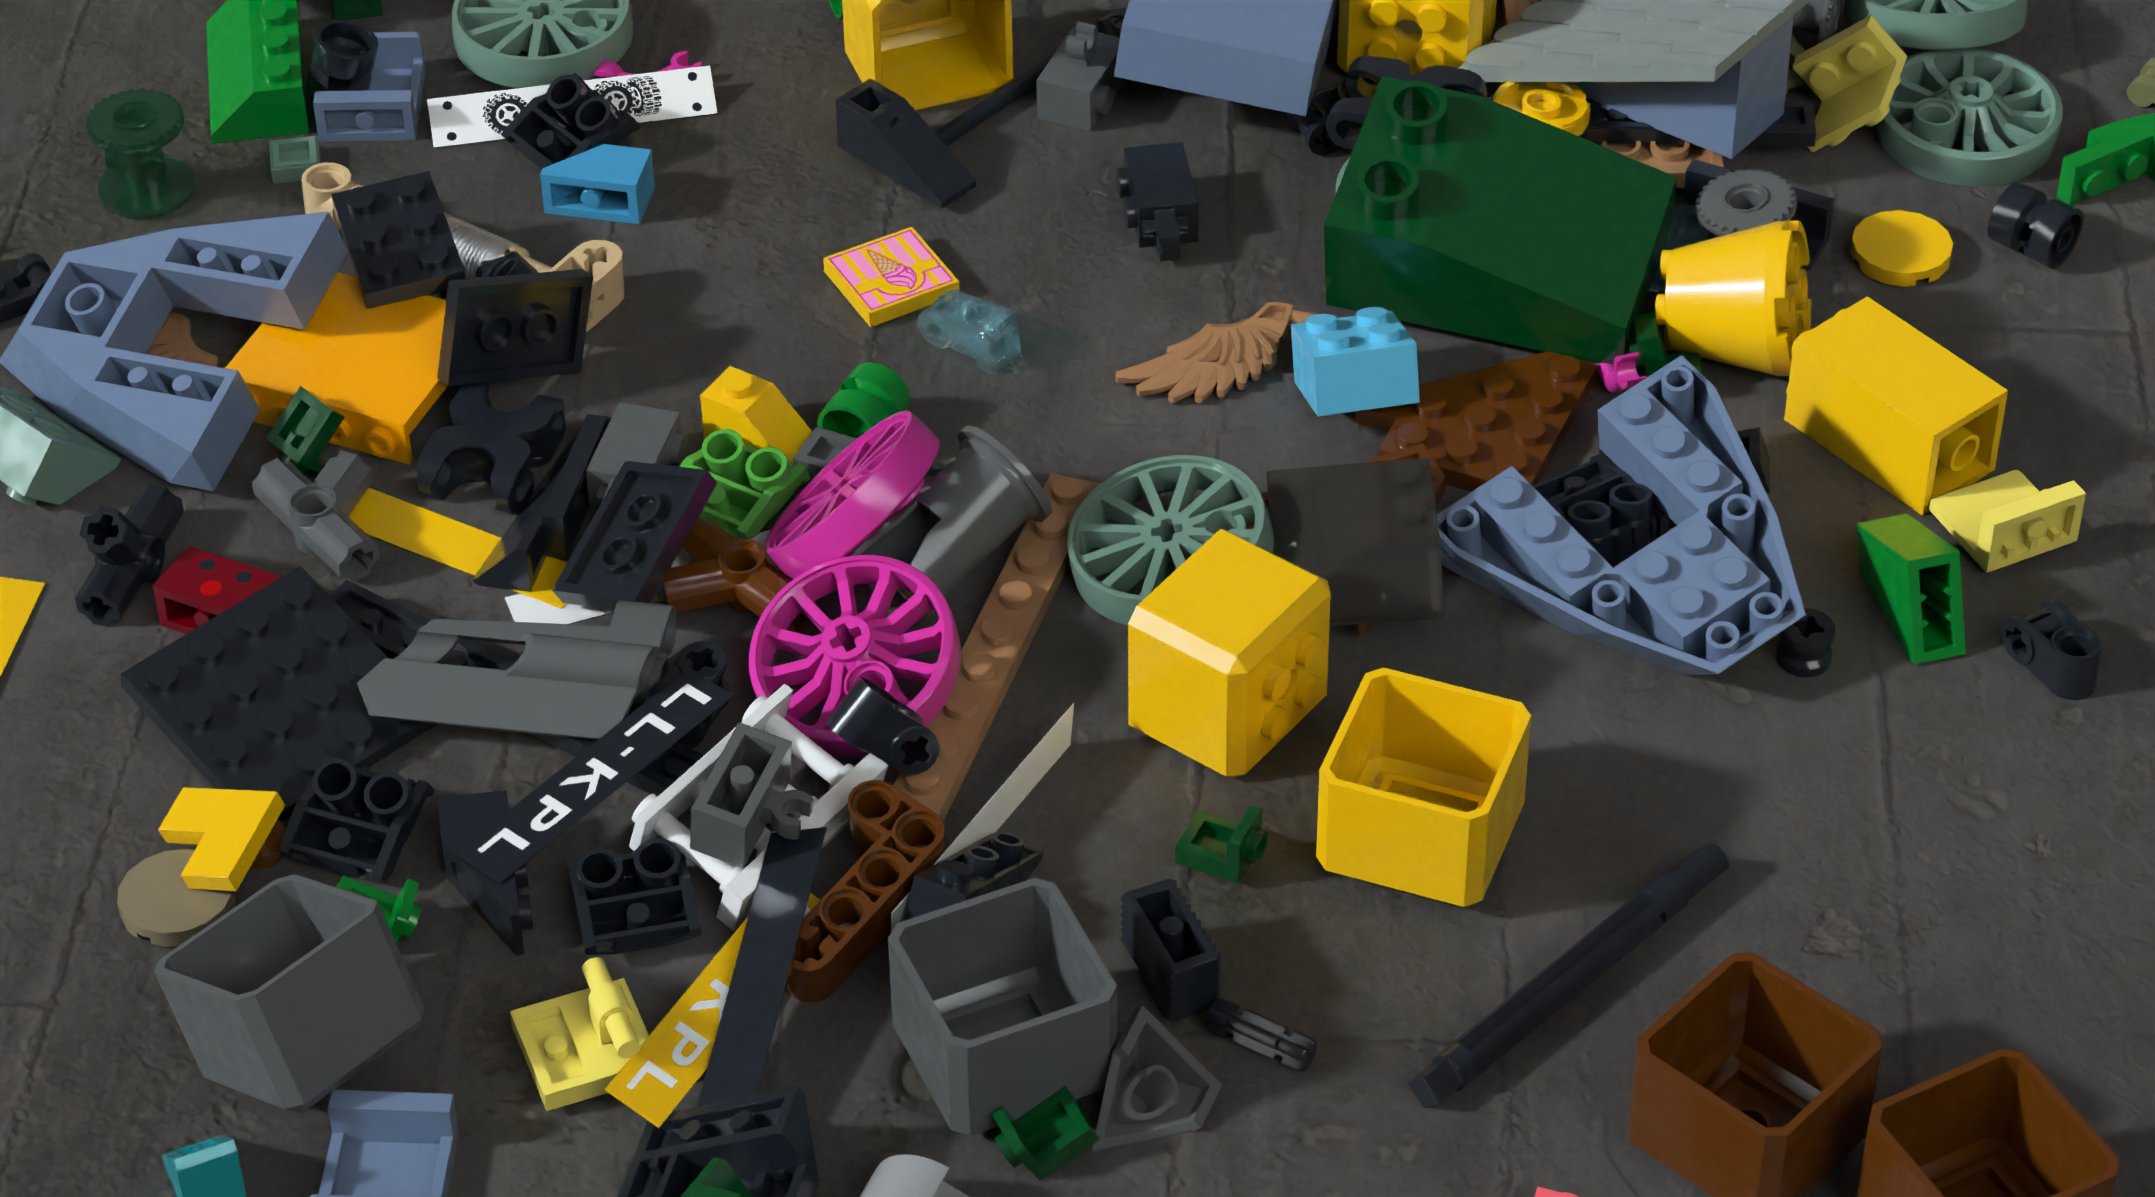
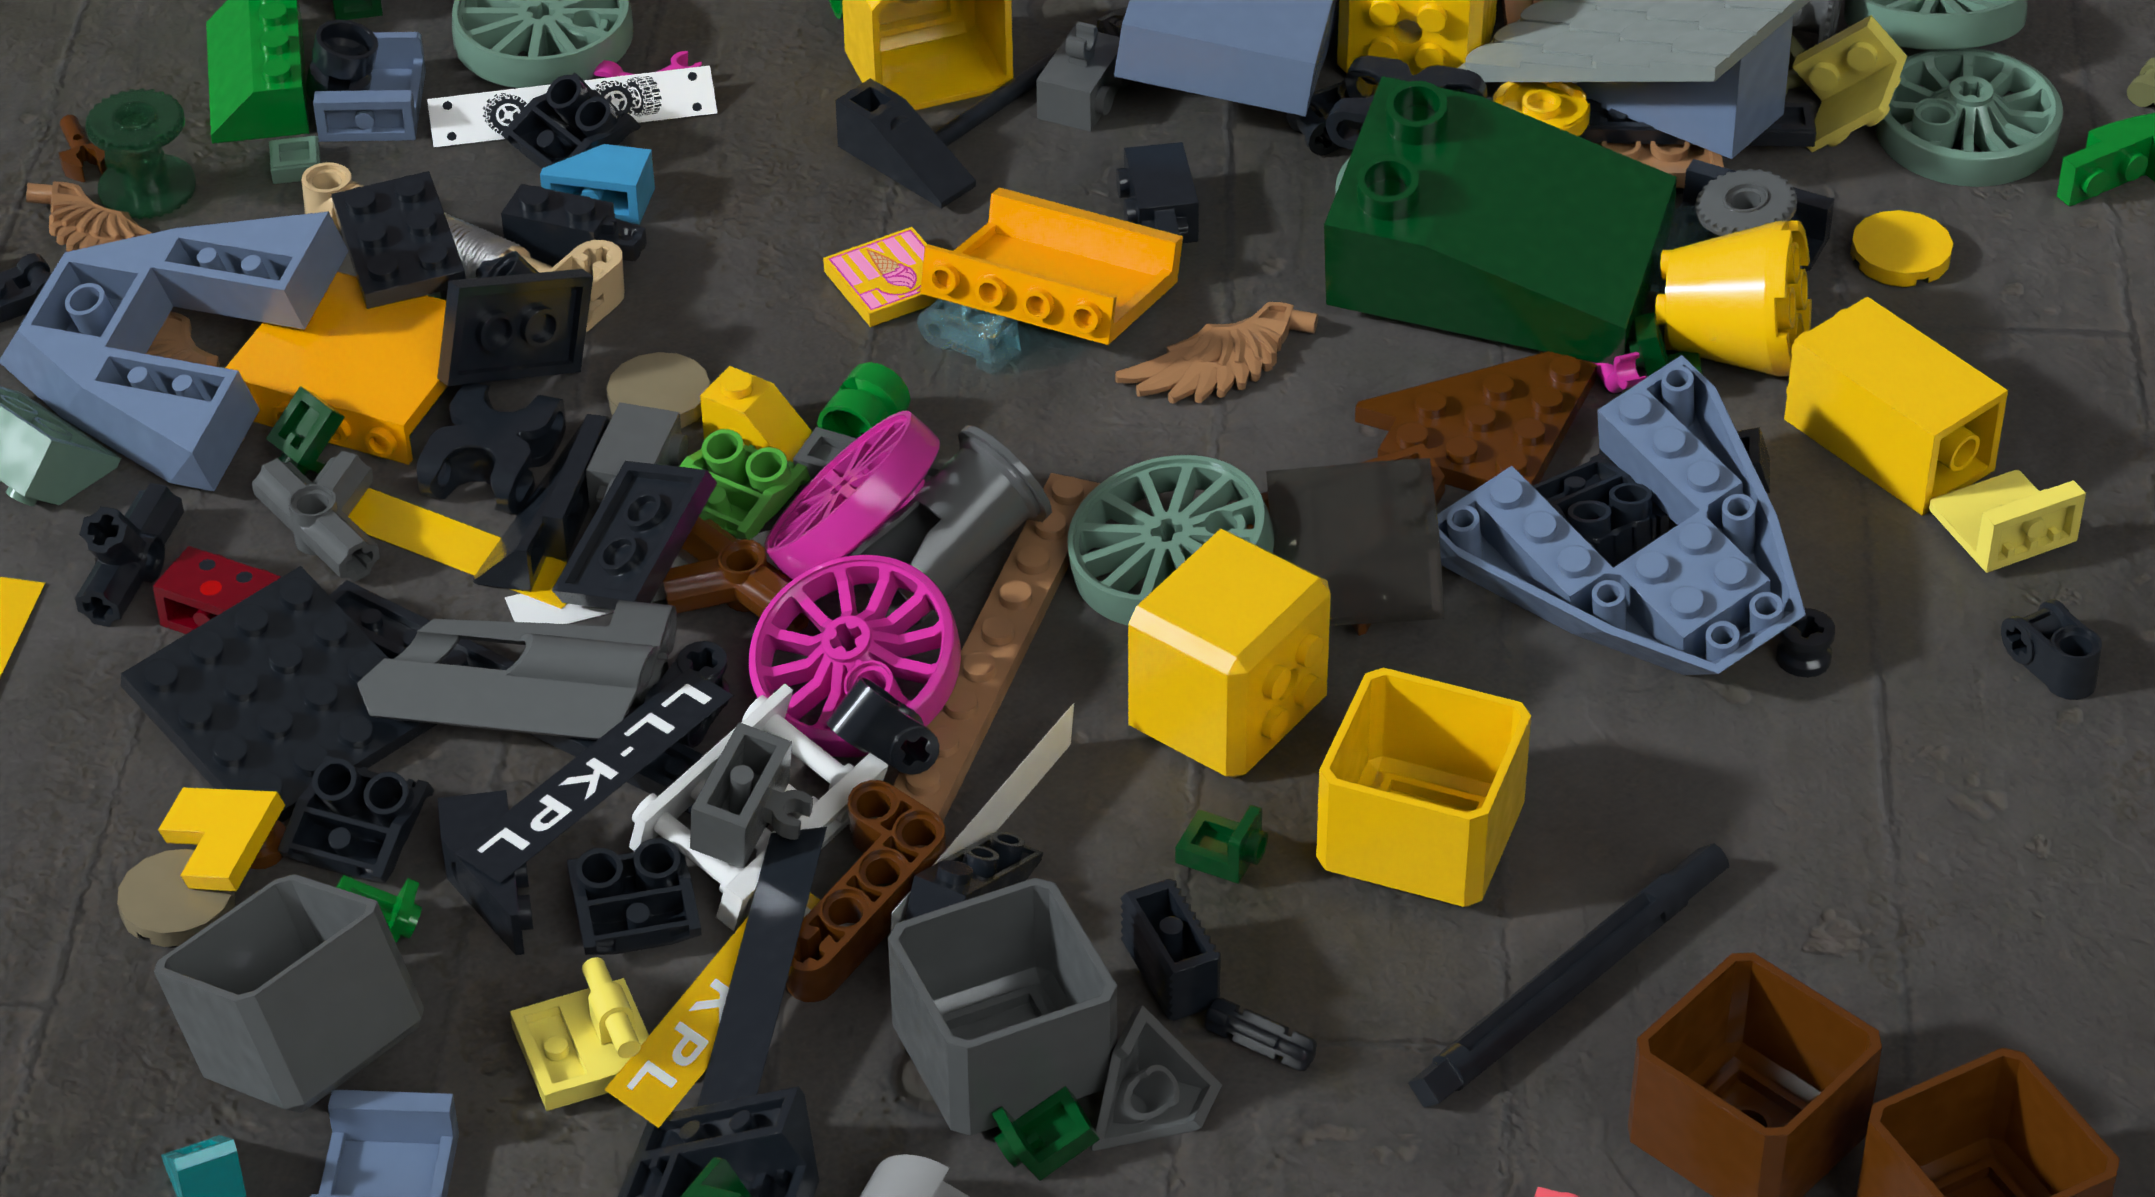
medium azure brick [1291,307,1420,417] -> none
green slope [1856,513,1966,665] -> none
black wheel [1987,181,2084,269] -> none
none -> medium nougat animal [26,181,152,252]
none -> reddish brown bar [58,115,113,182]
none -> black hinge [501,184,647,267]
none -> dark tan tile [607,352,710,429]
none -> light orange panel [920,187,1183,345]

